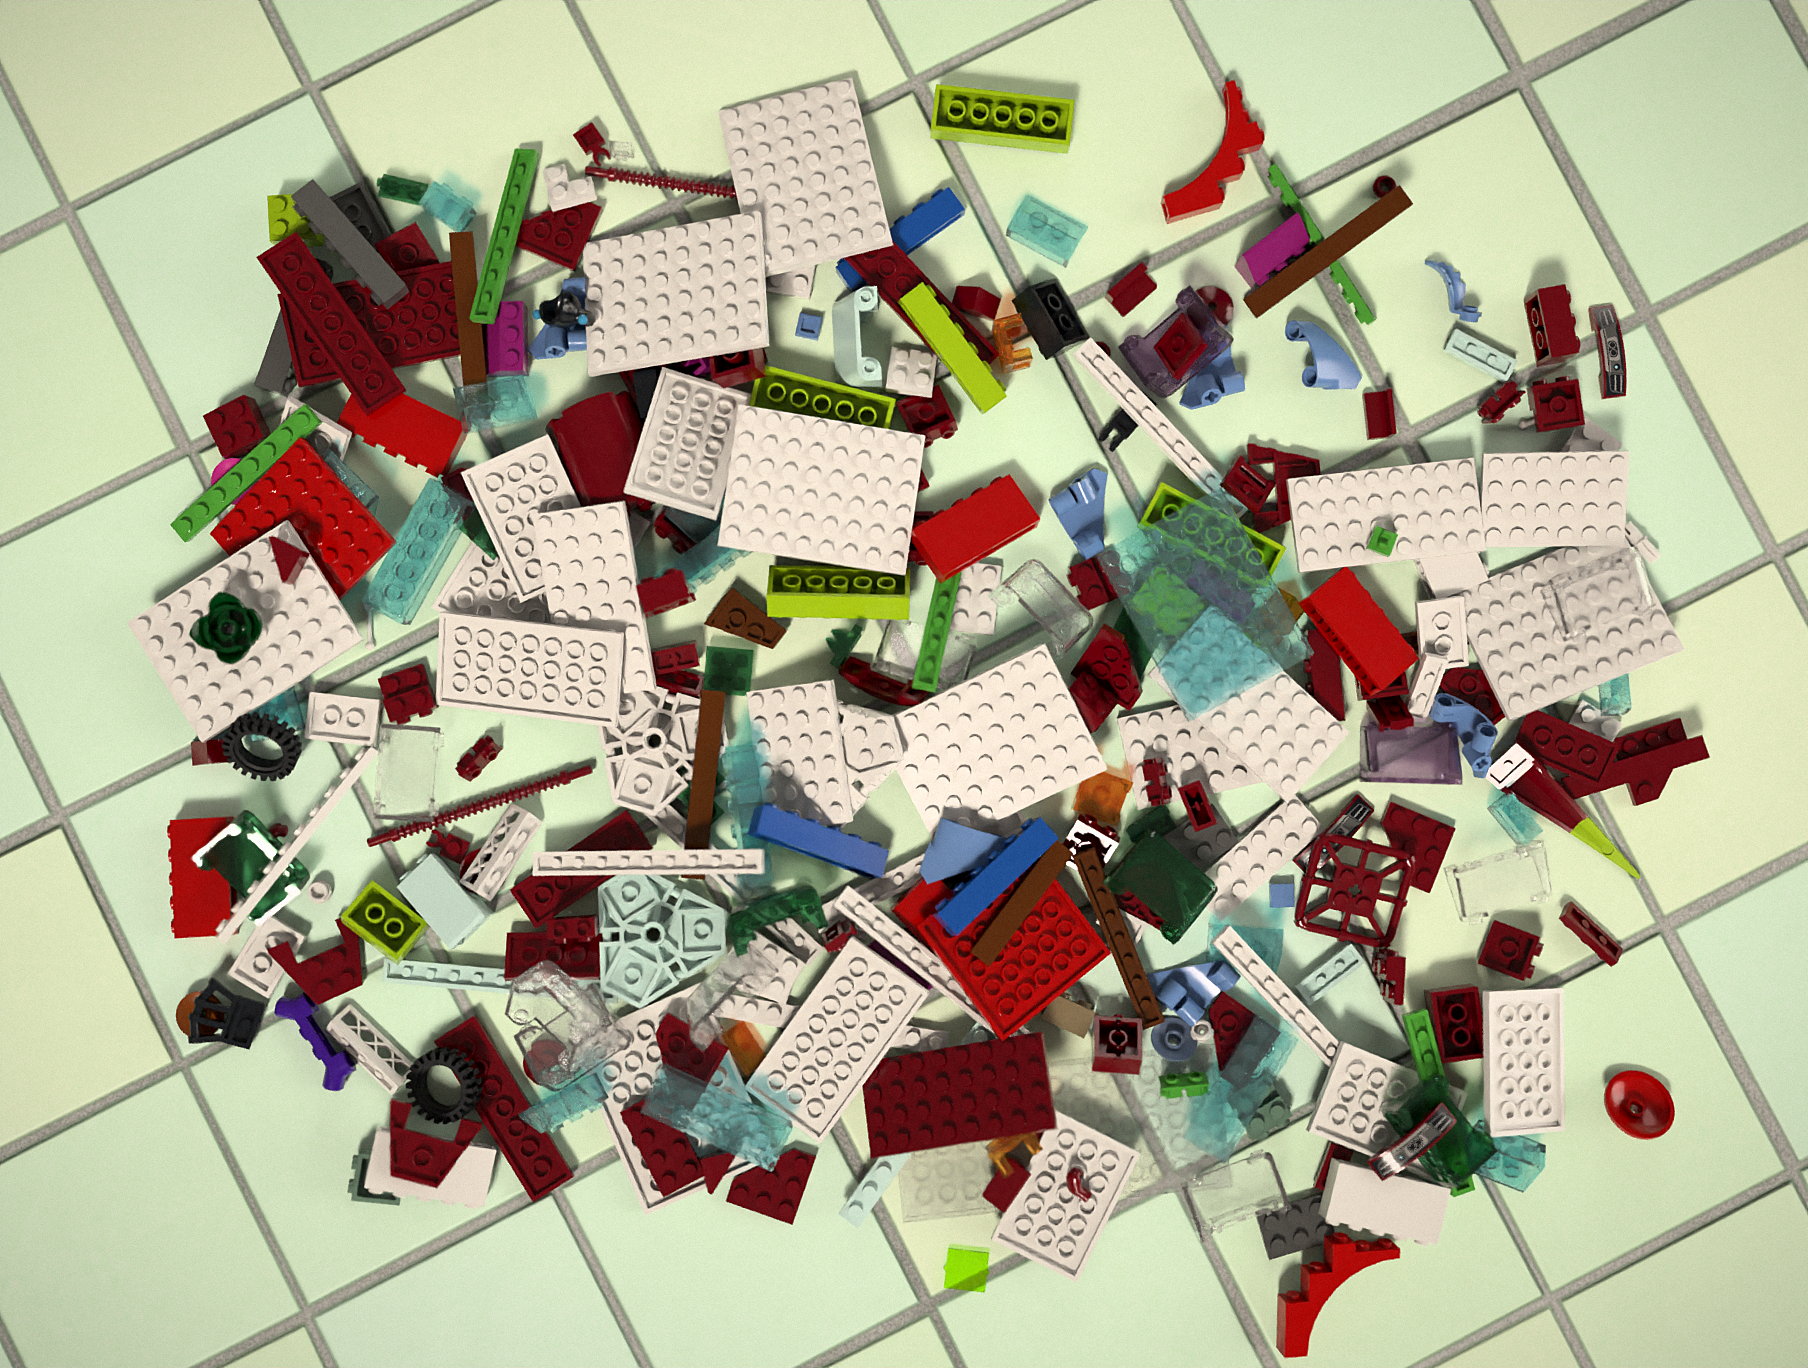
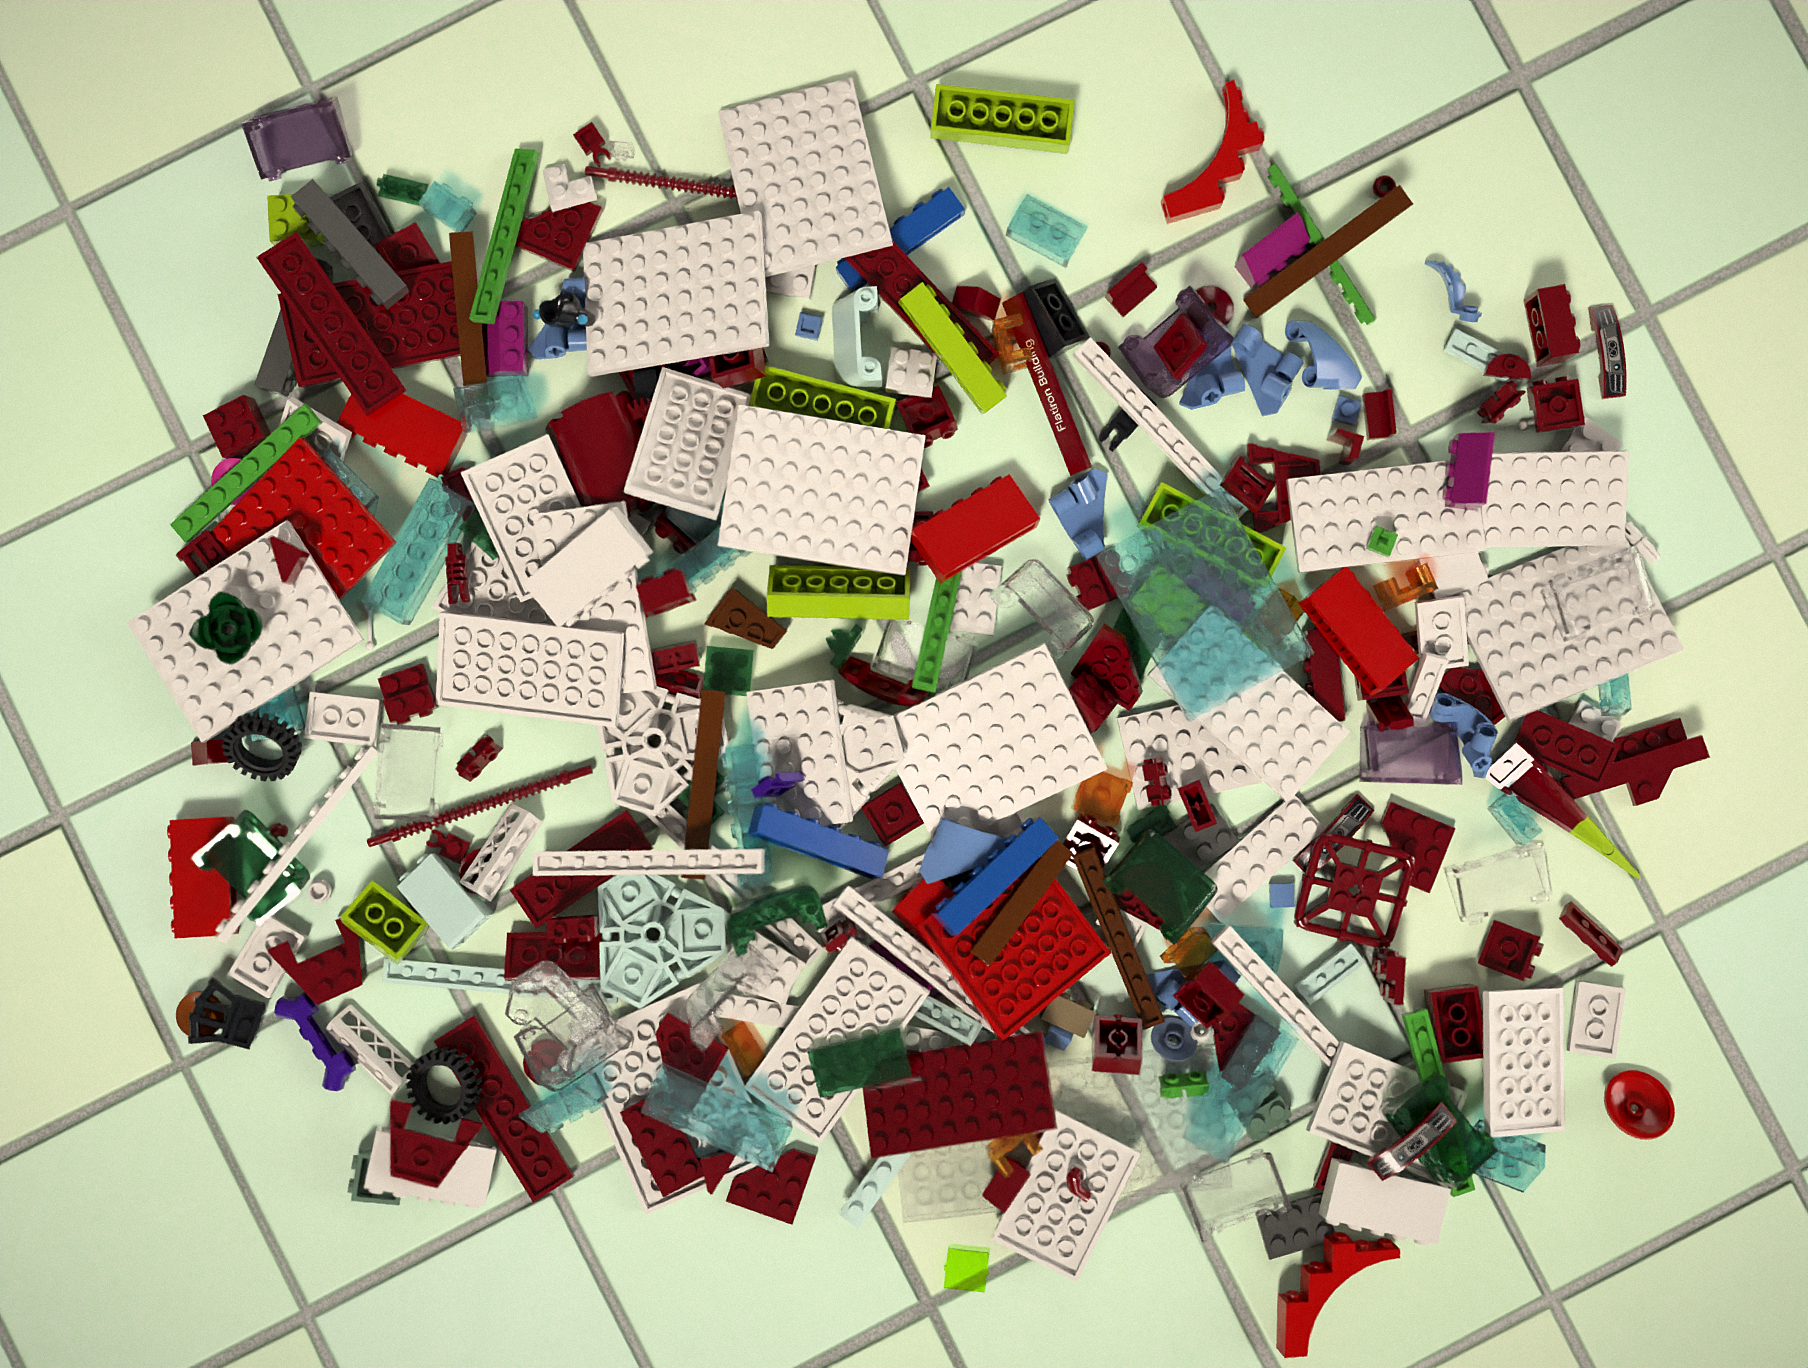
none -> dark red plate [176,530,230,578]
none -> clear purple windscreen [241,96,353,182]
none -> dark red hinge [445,543,470,604]
none -> white brick [523,507,653,628]
none -> dark red piece [626,398,651,424]
none -> dark purple plate [751,772,805,798]
none -> clear green plate [807,1028,913,1098]
none -> dark red plate [861,783,924,847]
none -> light aqua plate [914,996,983,1046]
none -> dark red tile [1002,293,1092,476]
none -> medium blue tile [1044,1024,1073,1051]
none -> clear orange panel [1160,927,1218,977]
none -> dark red brick [1172,961,1245,1029]
none -> medium blue panel [1231,324,1304,416]
none -> dark red panel [1327,428,1364,466]
none -> medium blue plate [1331,396,1362,426]
none -> clear orange panel [1373,563,1439,611]
none -> magenta slope [1442,432,1495,510]
none -> dark red plate [1483,353,1532,380]
none -> white plate [1566,981,1626,1059]

